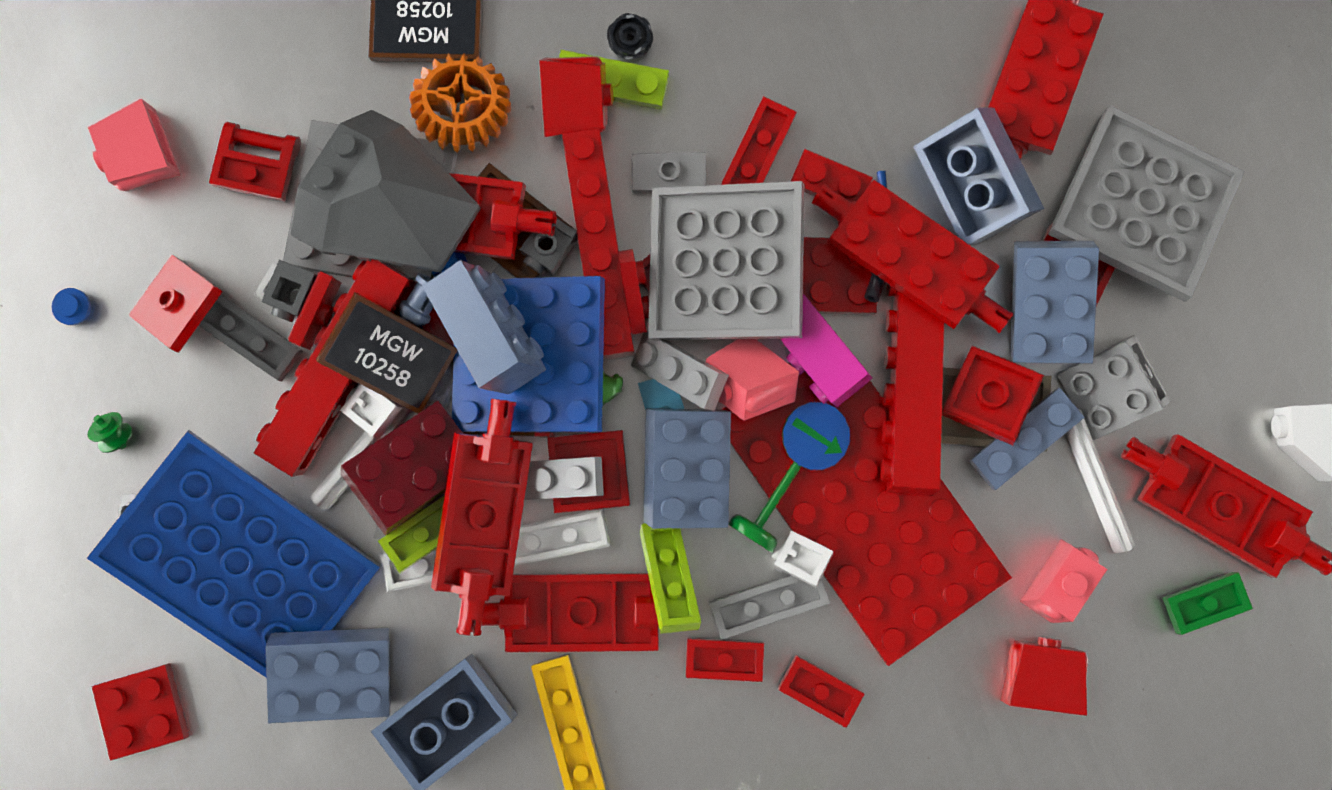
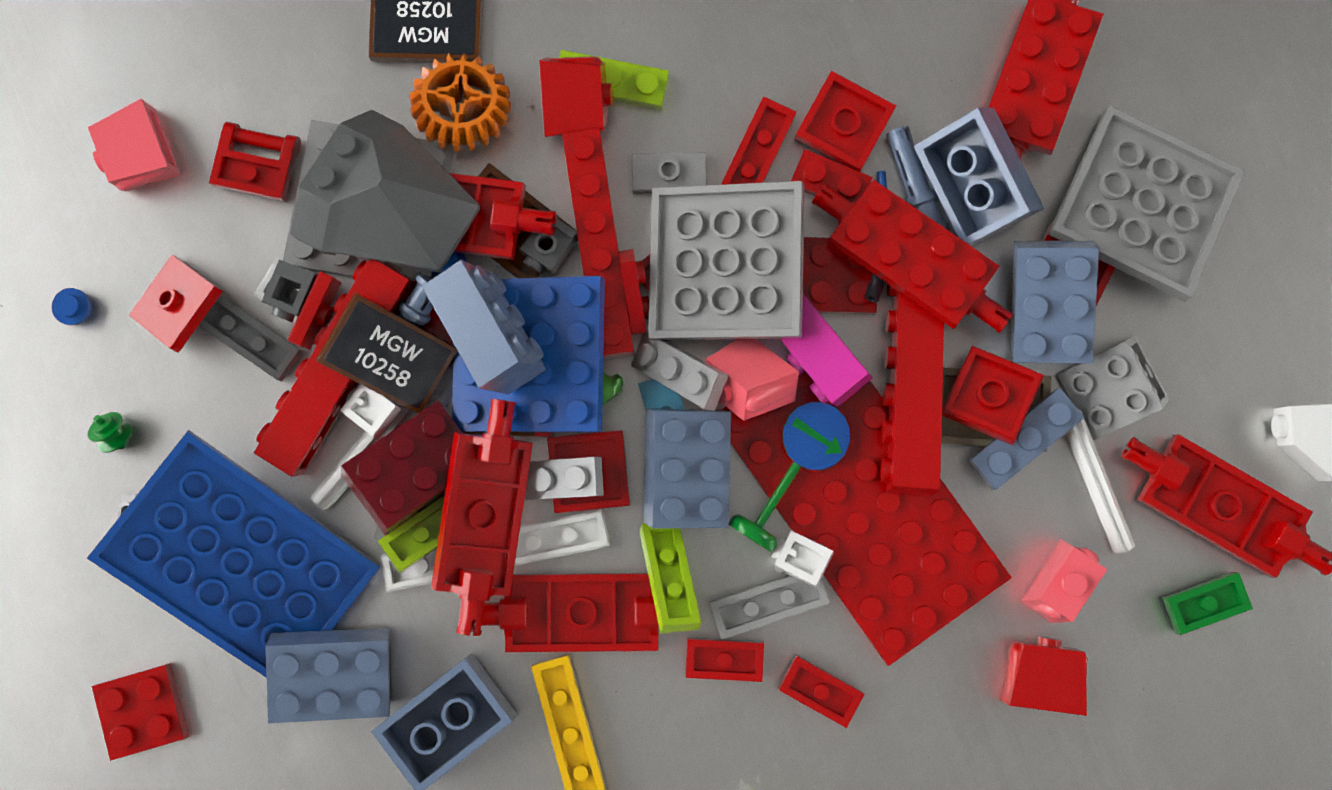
black plate [607,13,653,60] -> none
none -> red plate [795,71,897,172]
none -> sand blue pin [886,126,950,230]

